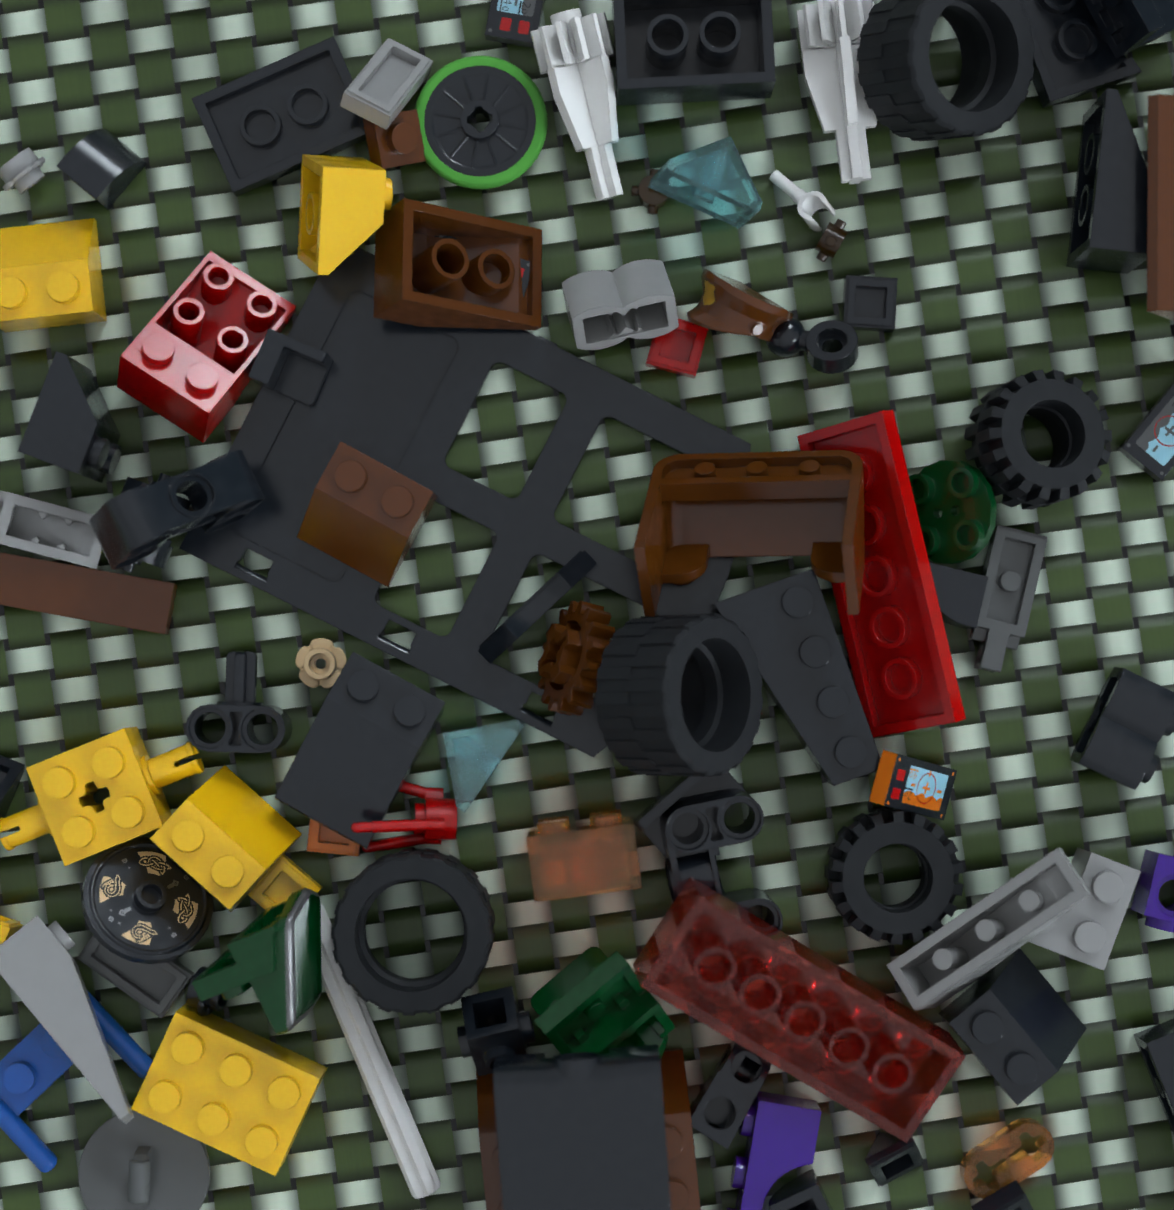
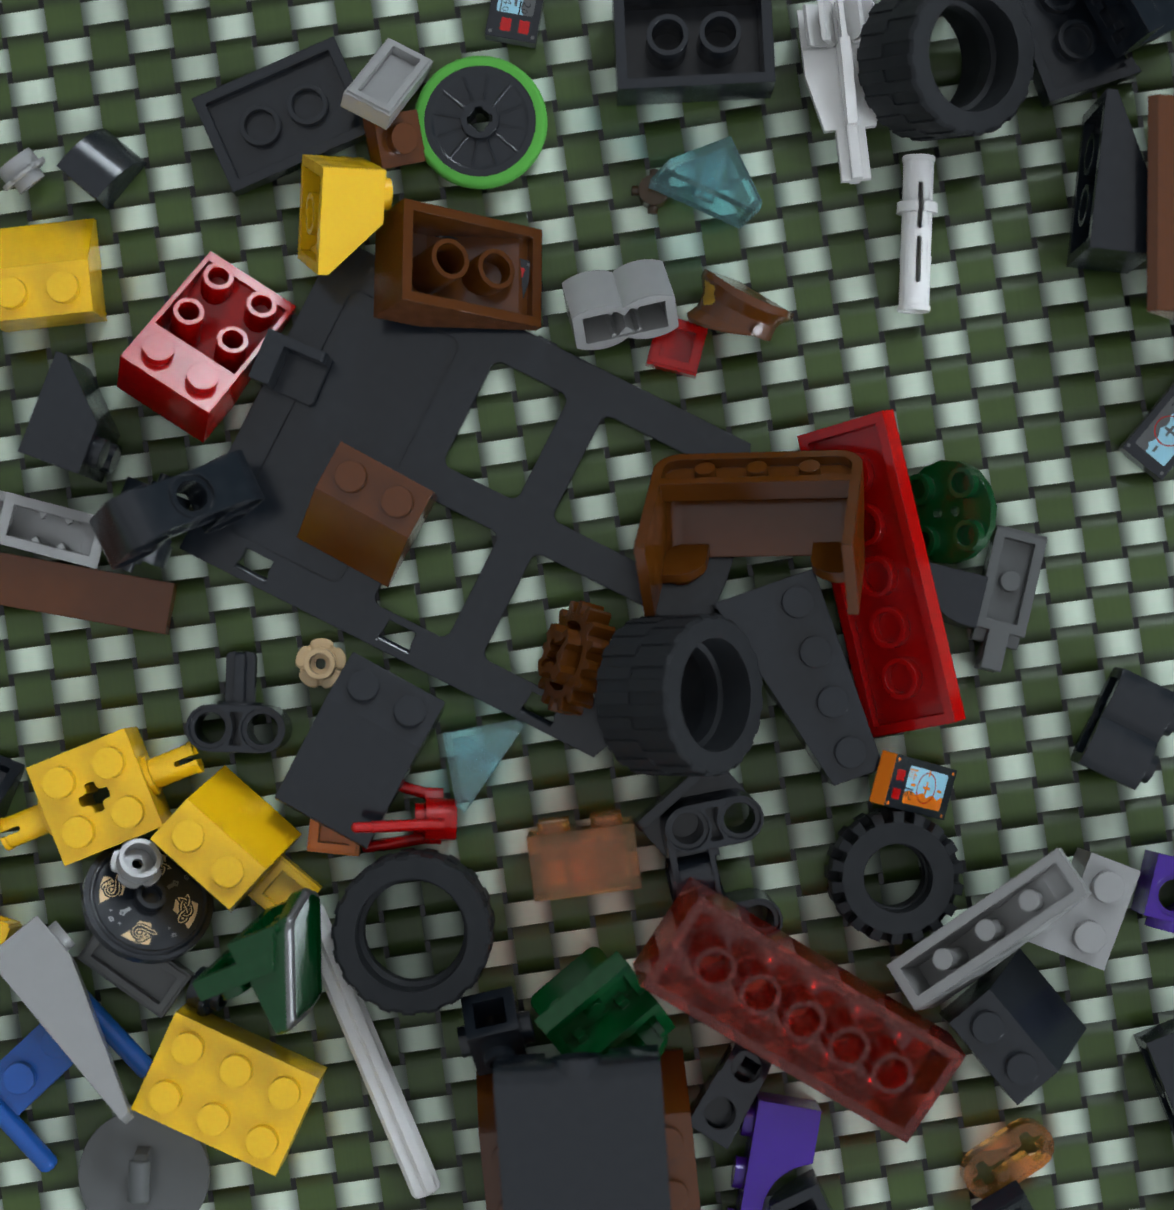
black tile [478,550,597,664] -> none
white piece [530,8,623,201] -> none
black plate [766,317,858,374] -> none
white hand [769,170,836,232] -> none
dark brown piece [815,219,848,262] -> none
black tile [842,275,898,332] -> none
black slope [865,1132,924,1186] -> none
black tyre [964,369,1112,509] -> none
none -> light grey plate [110,838,163,889]
none -> white pin [897,154,938,314]

